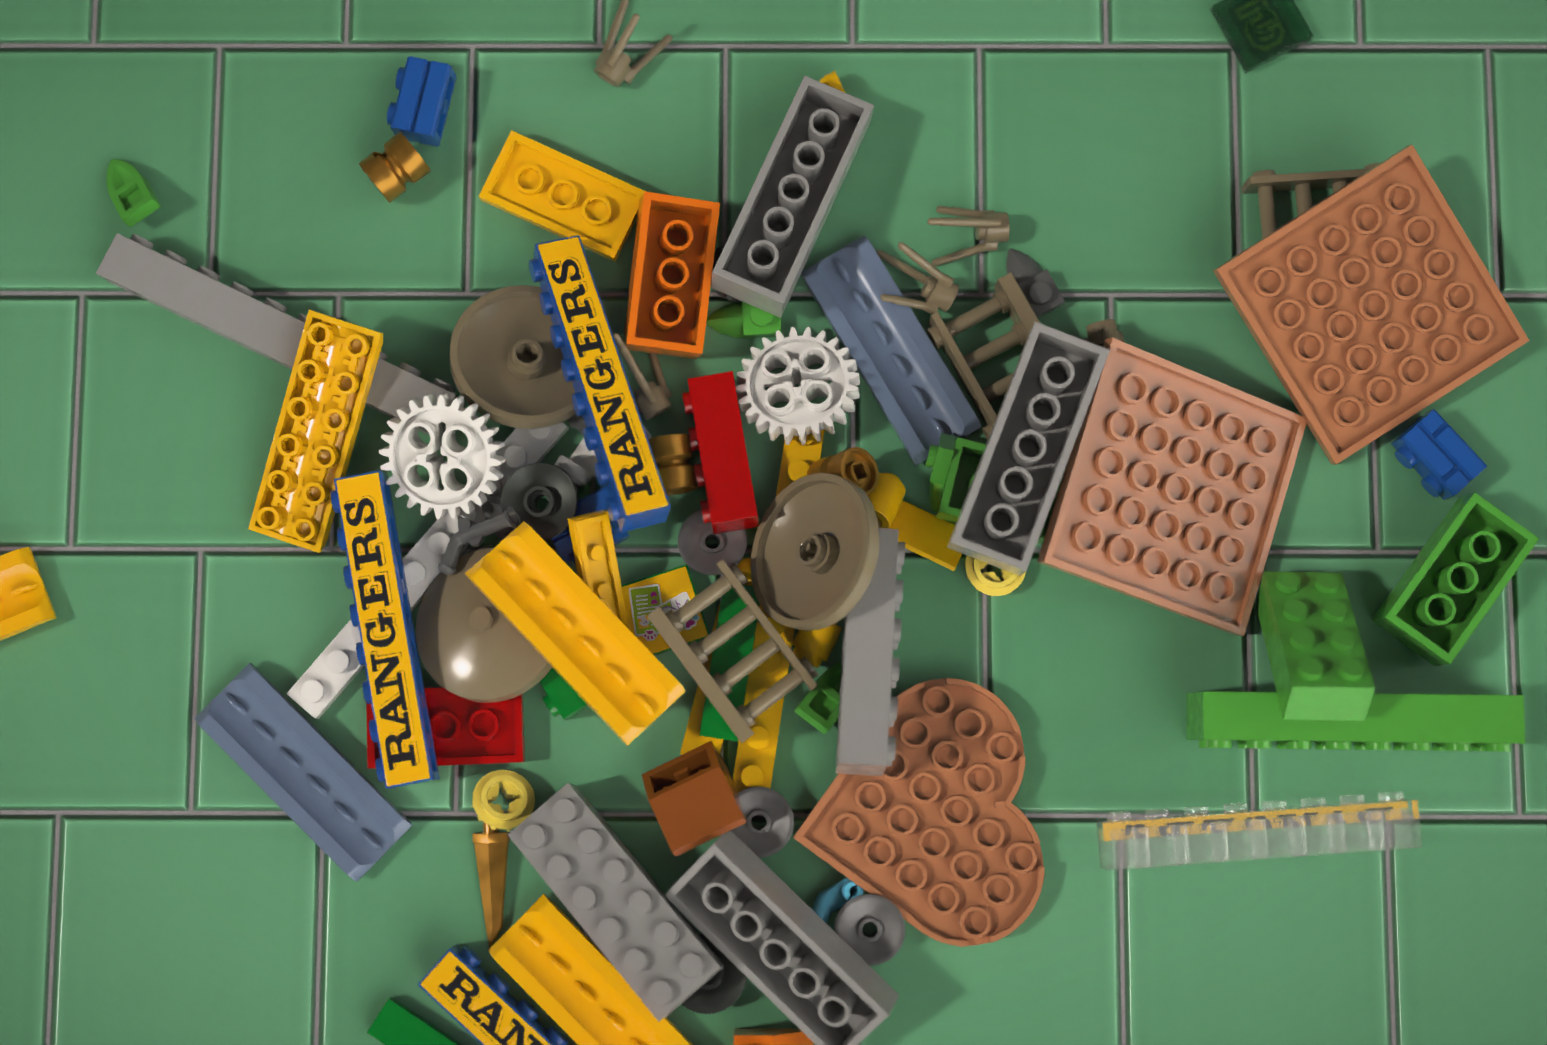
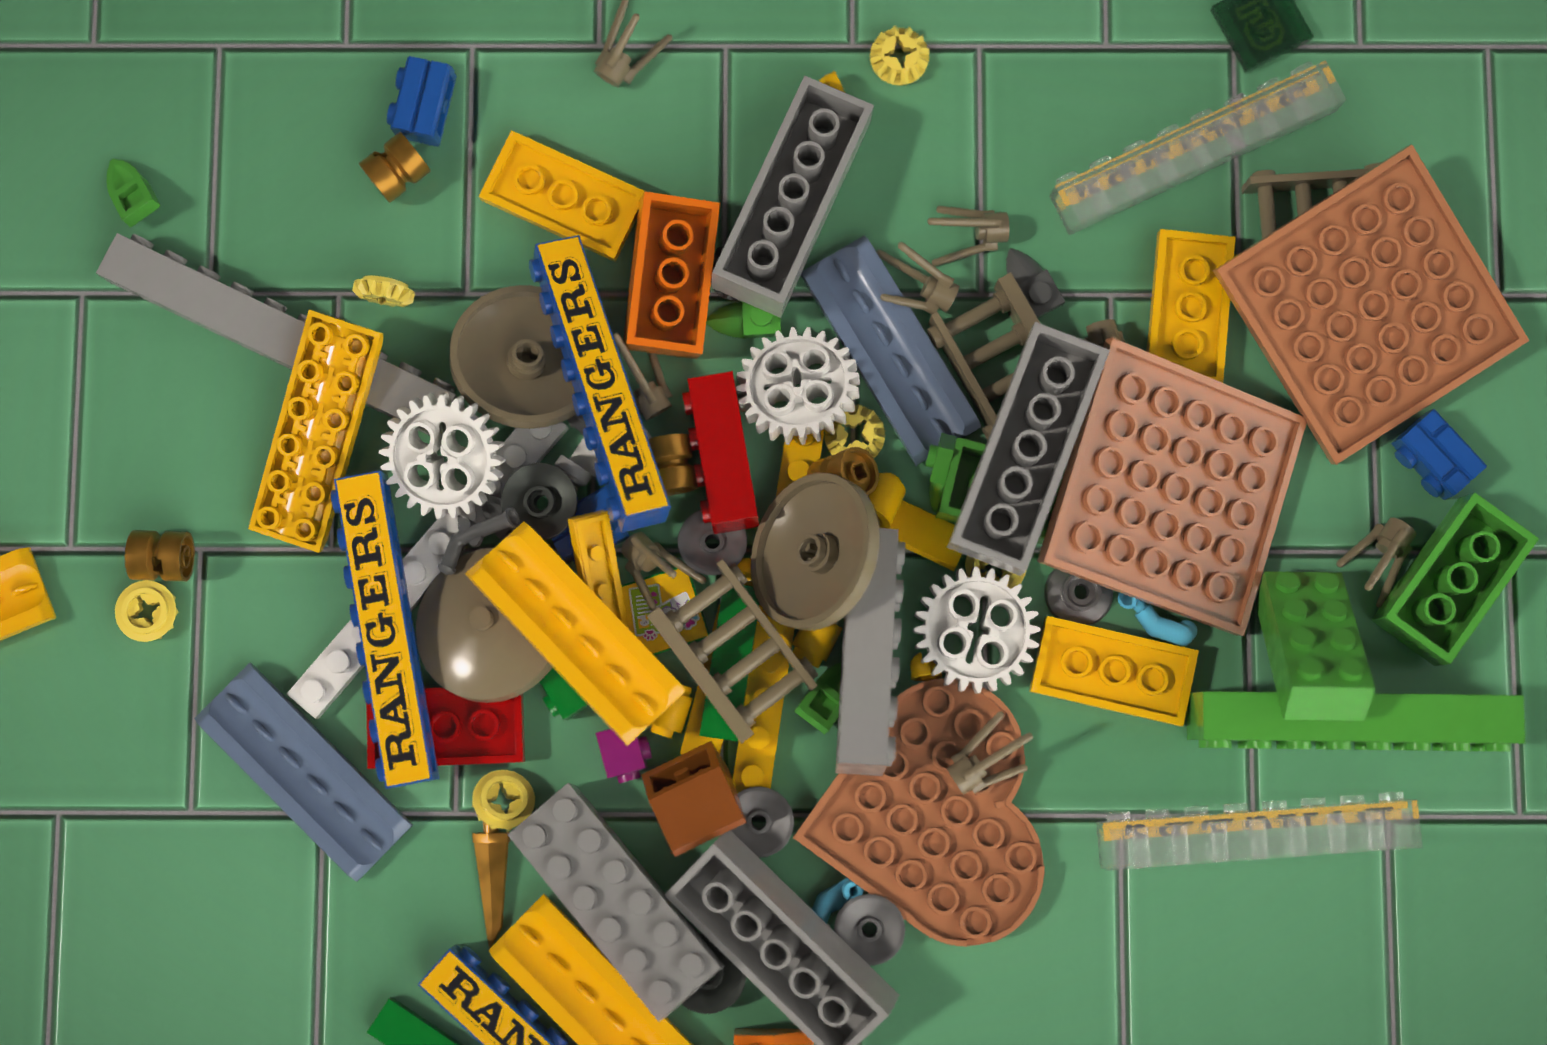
none -> light yellow gear [115,580,179,642]
none -> pearl gold wheel [125,530,195,582]
none -> light yellow gear [352,275,415,307]
none -> magenta brick [596,729,652,784]
none -> dark tan plant [621,532,706,611]
none -> yellow brick [650,684,693,739]
none -> light yellow gear [824,404,885,458]
none -> light yellow gear [870,25,929,85]
none -> yellow hinge [910,652,942,681]
none -> white gear [913,566,1041,694]
none -> dark tan plant [946,711,1033,795]
none -> yellow plate [1029,616,1199,727]
none -> flat silver piece [1044,569,1113,626]
none -> clear brick [1050,60,1346,235]
none -> medium azure arm [1118,593,1198,647]
none -> yellow plate [1147,229,1236,383]
none -> dark tan plant [1336,517,1417,608]

